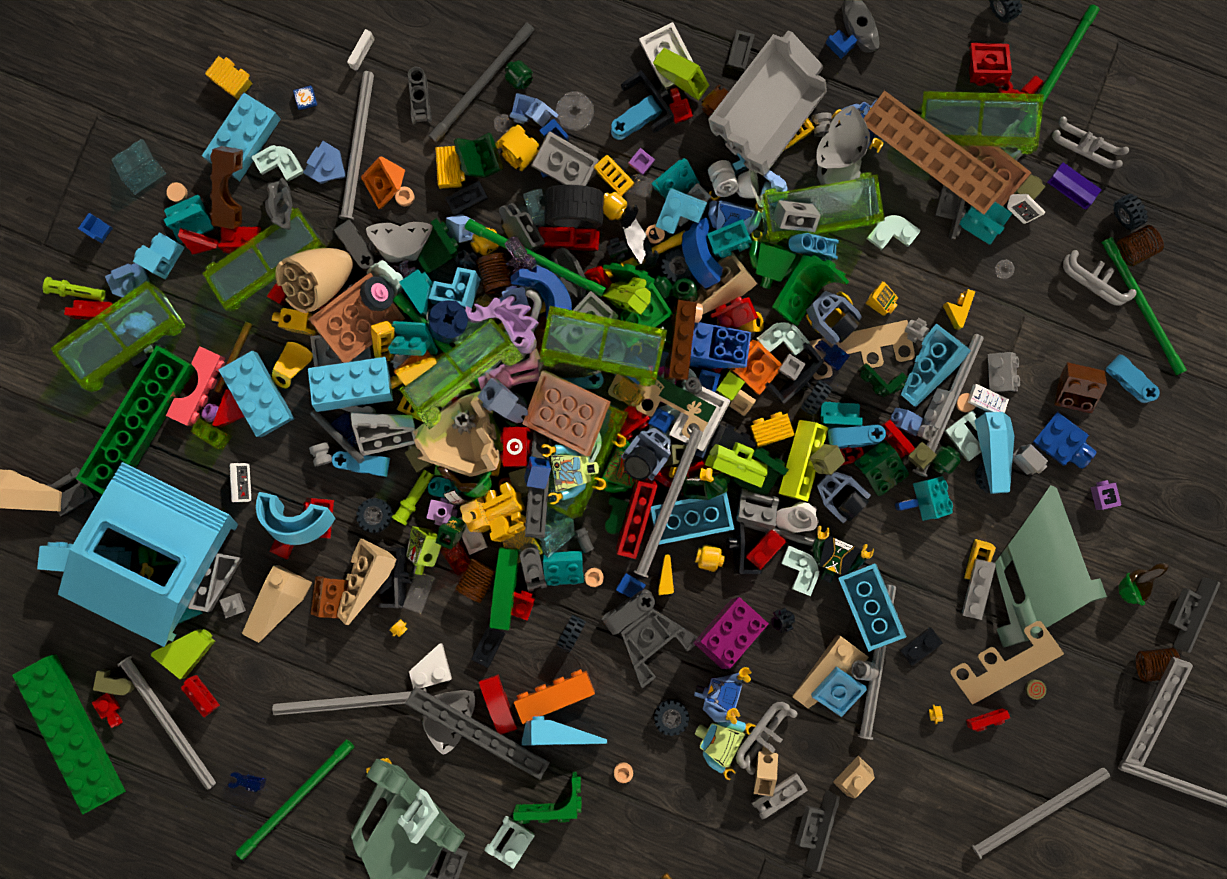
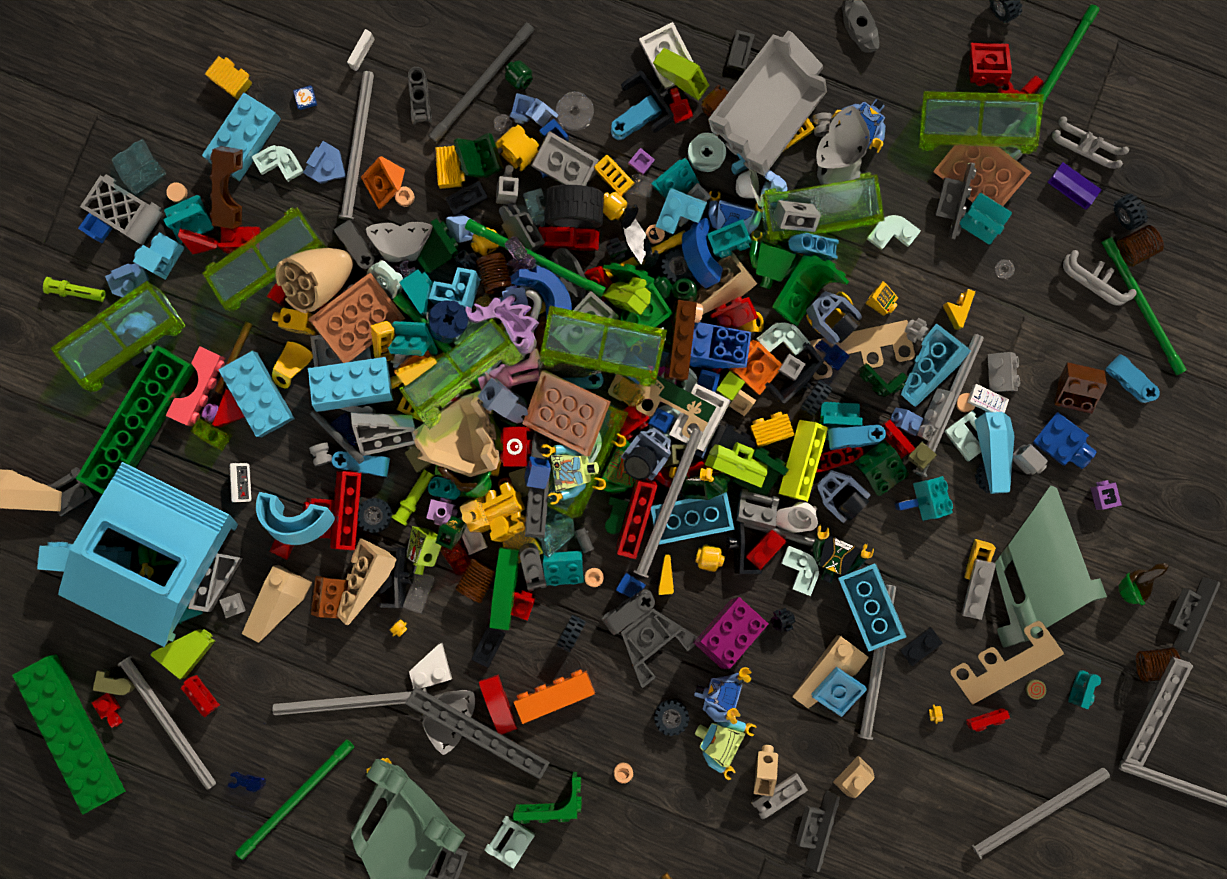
red bracket [64,300,113,322] -> none
dark grey piece [265,178,293,230] -> none
black wheel [360,276,394,311] -> none
light aqua plate [398,789,439,844] -> none
white sticker [443,489,473,505] -> none
light grey gear [452,410,476,435] -> none
medium azure wedge [522,716,607,746] -> none
dark grey pin [685,377,702,394] -> none
white wheel [708,160,739,197] -> none
light grey piece [736,702,797,775] -> none
olive brick [810,444,845,475] -> none
blue panel [825,30,857,59] -> none
light grey wheel [851,660,879,681] -> none
medium nougat plate [863,90,1009,215] -> none
dark green head [932,445,961,474] -> none
slope [1007,194,1045,224] -> none
olive brick [1014,174,1046,200] -> none
none -> light grey piece [80,174,163,245]
none -> red brick [330,471,362,550]
none -> light grey brick [496,165,519,205]
none -> light aqua plate [688,133,726,172]
none -> teal plate [1068,670,1101,710]

